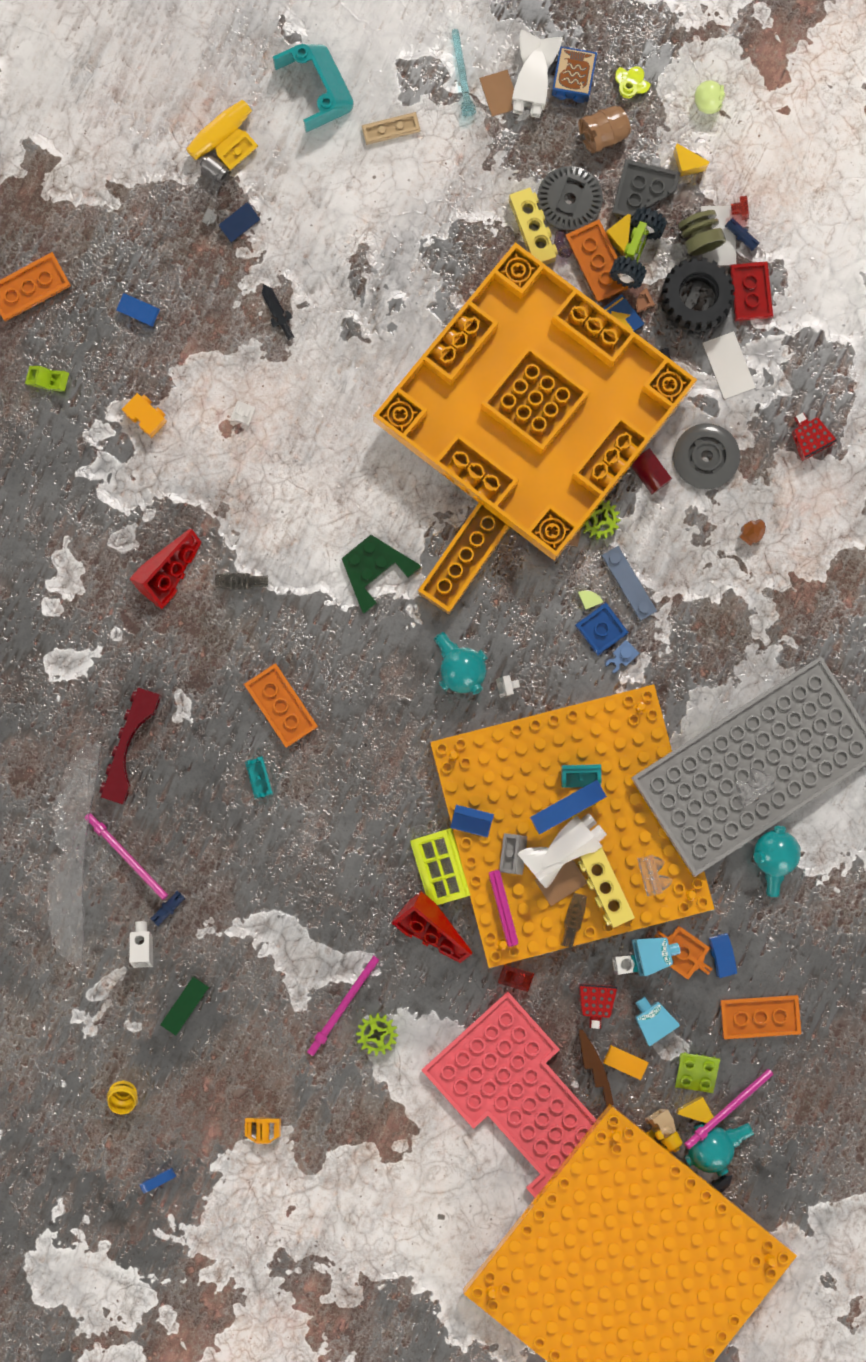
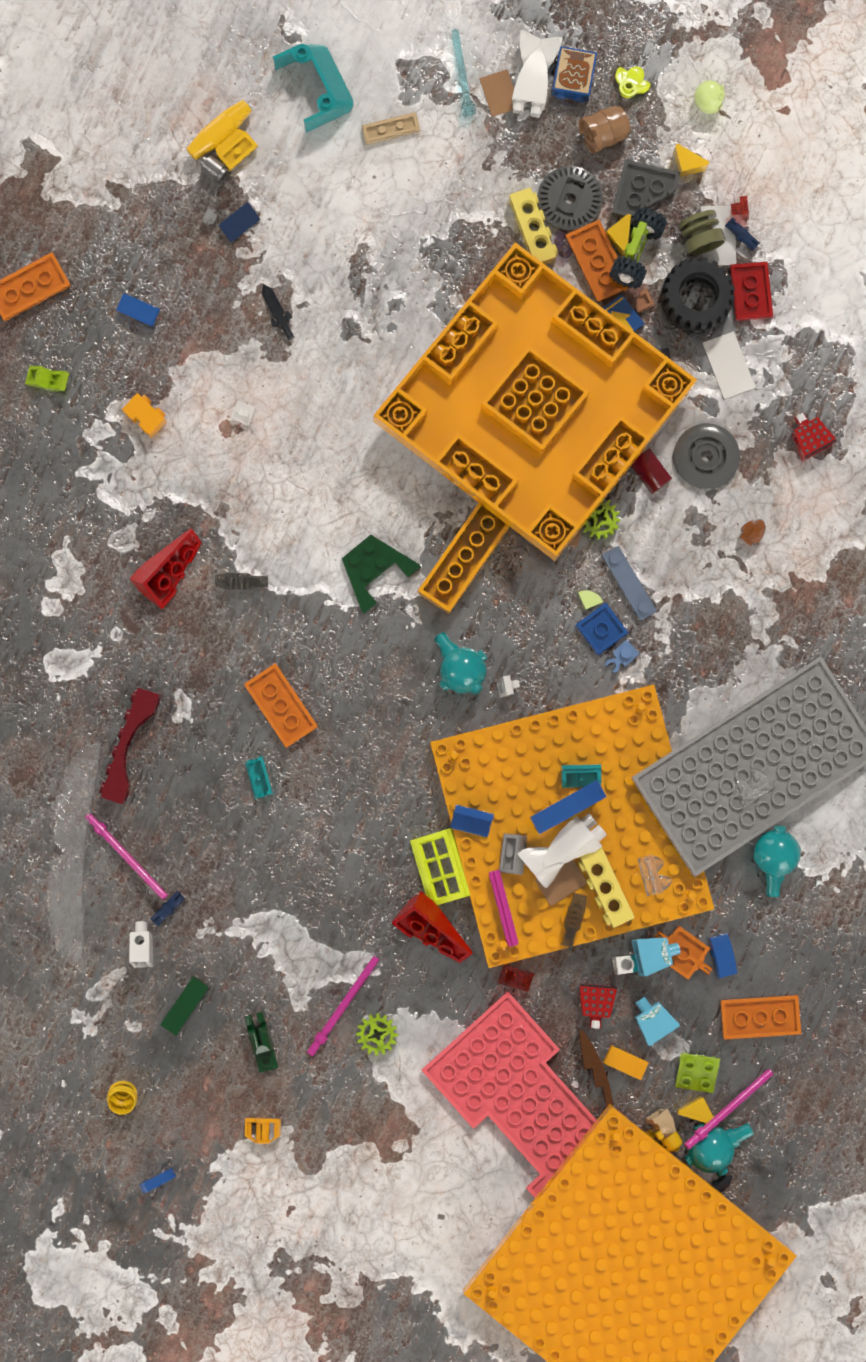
none -> dark green plate [244,1011,279,1073]

